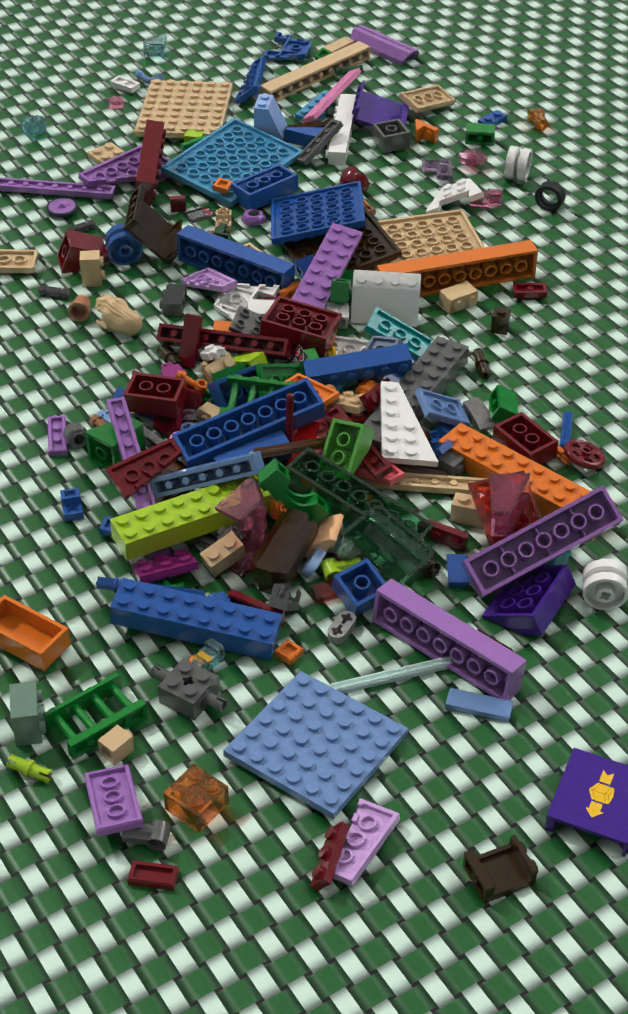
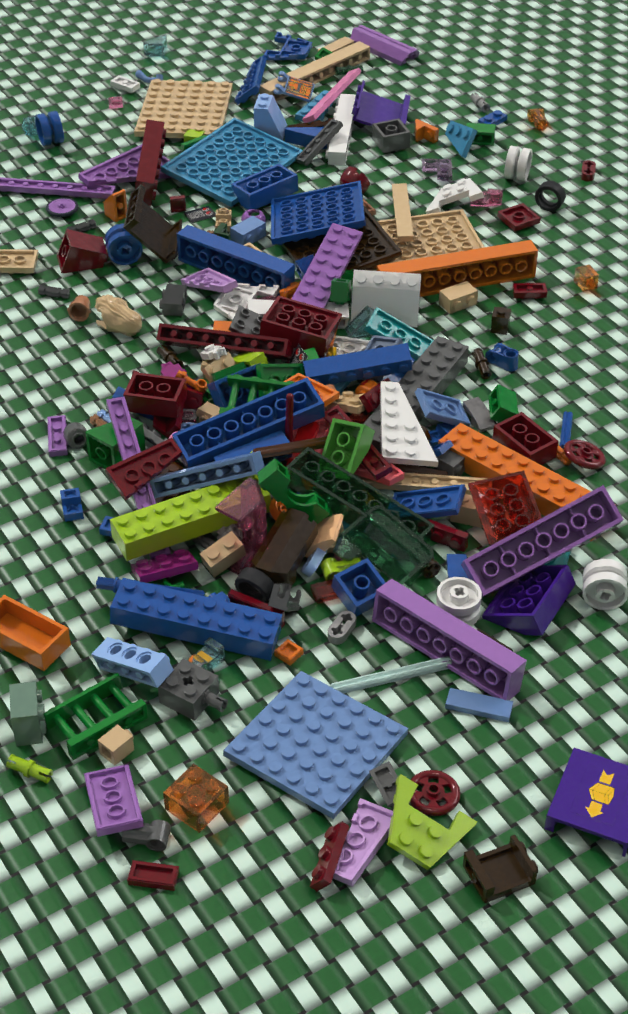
tan brick [79,250,105,287] -> none
tan plate [87,142,125,164] -> none
dark red tile [178,313,203,368] -> none
orange plate [213,177,233,194] -> none
tan tile [399,84,456,113] -> none
clear pink dish [458,149,488,167] -> none
clear pink slope [489,473,530,537] -> none
none -> blue wheel [35,111,64,147]
none -> light blue brick [91,637,174,688]
none -> orange slope [103,189,127,222]
none -> medium blue brick [230,216,266,245]
none -> black tyre [234,567,274,603]
none -> flag [273,71,315,102]
none -> clear light blue slope [345,305,374,339]
none -> dark grey hinge [369,761,411,811]
none -> blue tile [385,484,467,523]
none -> lime wing [387,774,477,870]
none -> tan tile [392,183,414,242]
none -> dark red plate [410,770,461,816]
none -> white wheel [436,577,482,626]
none -> dark azure wing [445,120,477,158]
none -> light grey pin [470,93,490,112]
none -> blue piece [485,343,519,371]
none -> dark red plate [497,203,541,231]
none -> clear orange brick [574,265,599,292]
none -> dark red beam [581,160,596,181]

